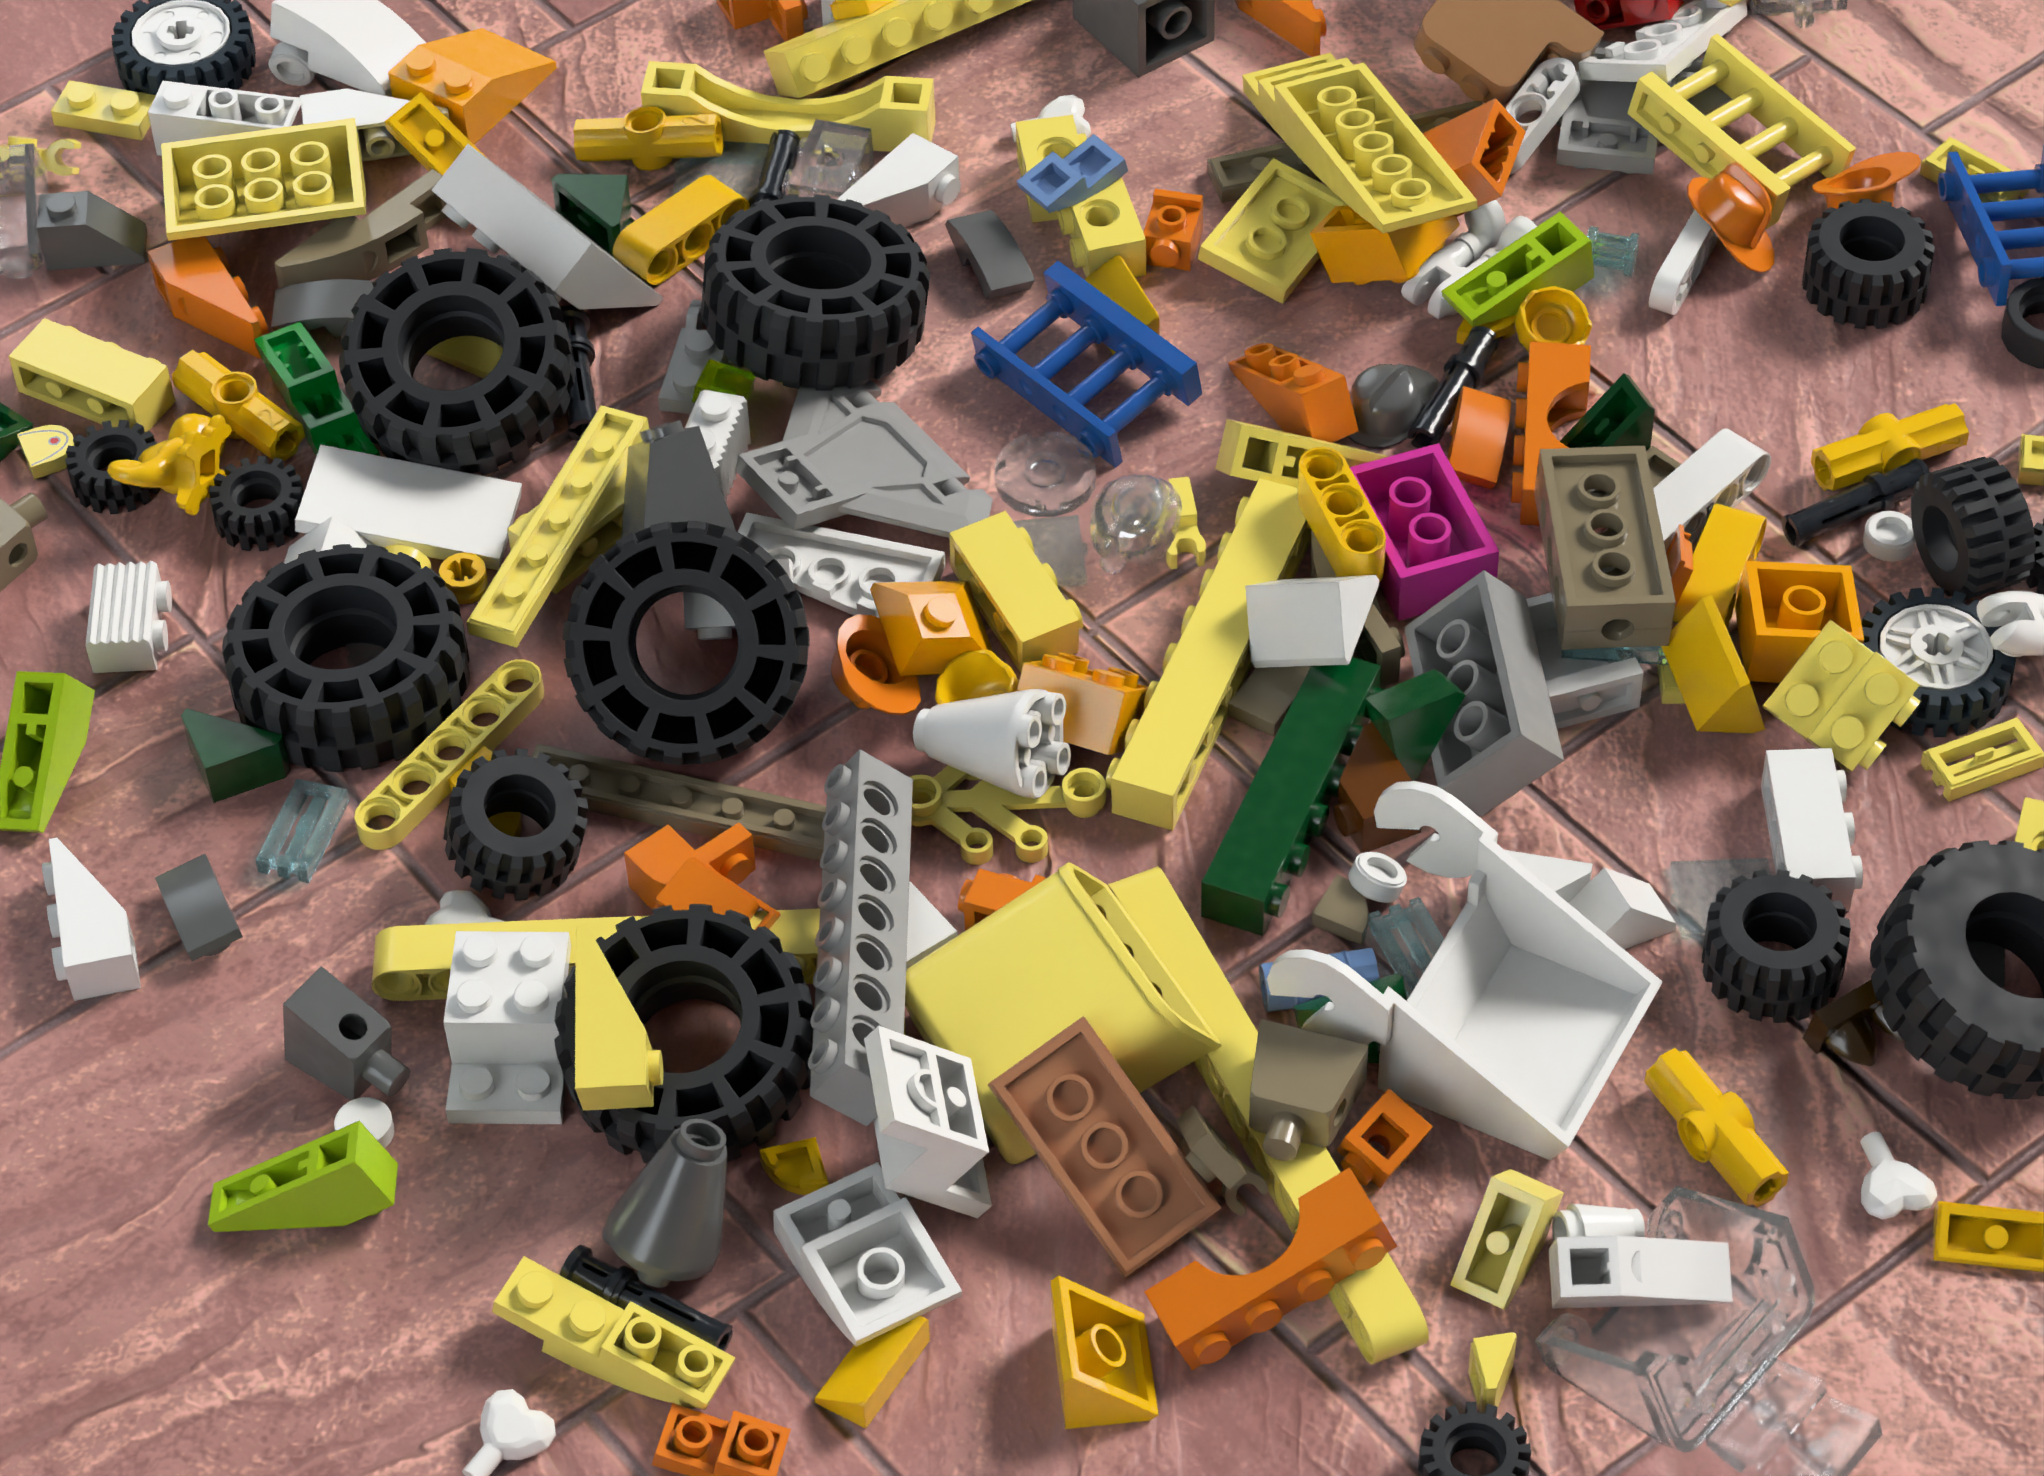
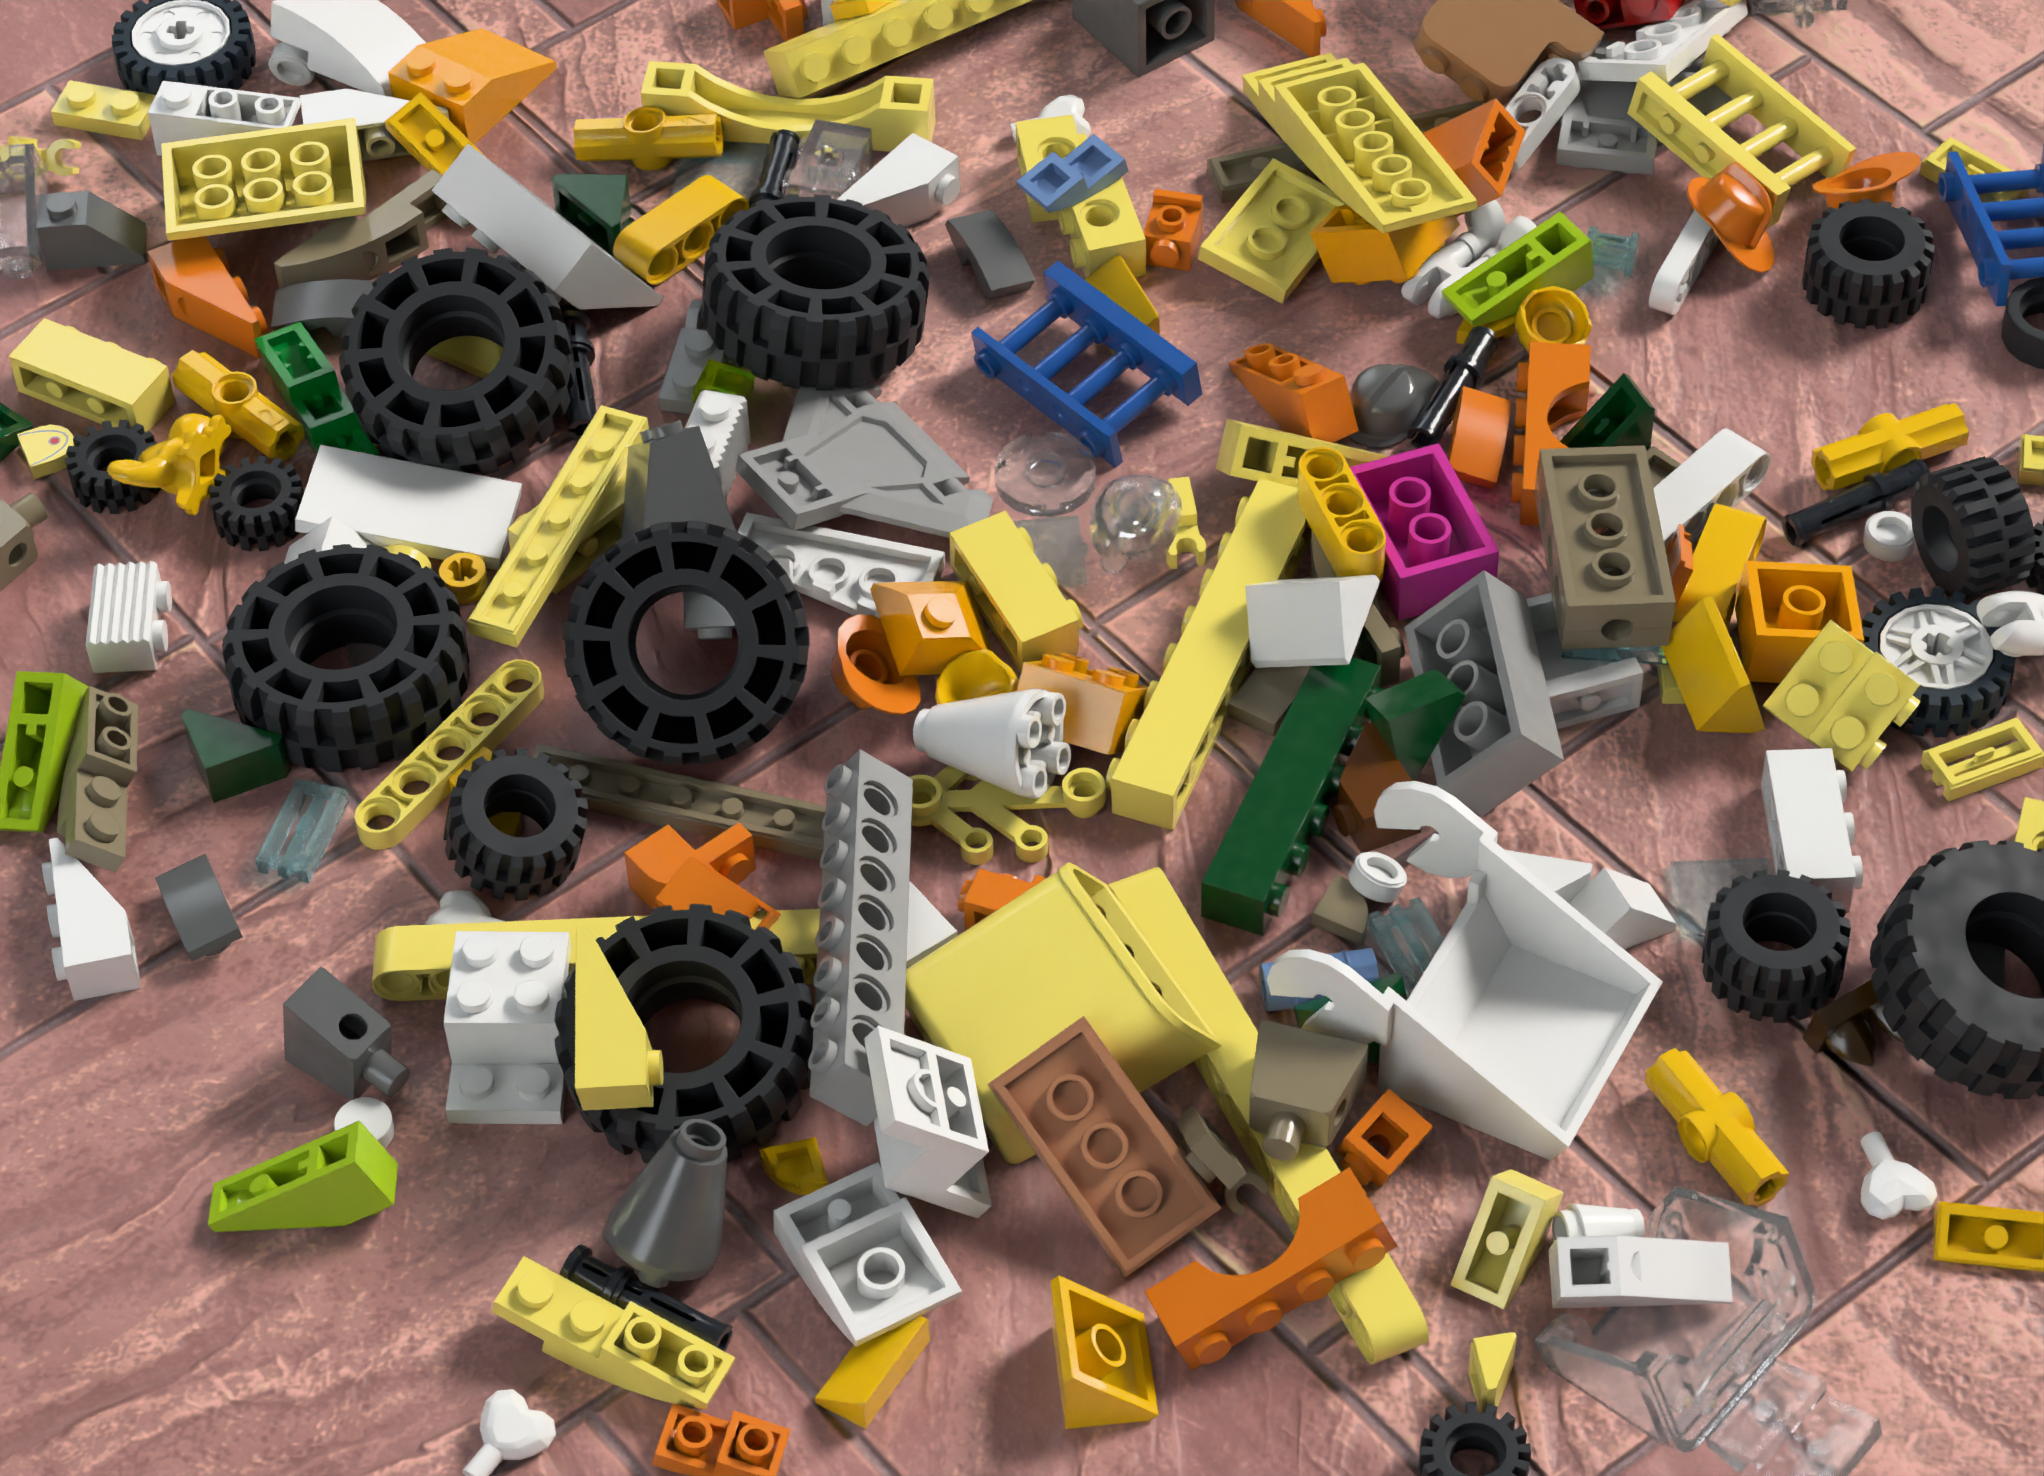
none -> dark tan slope [57,686,138,873]

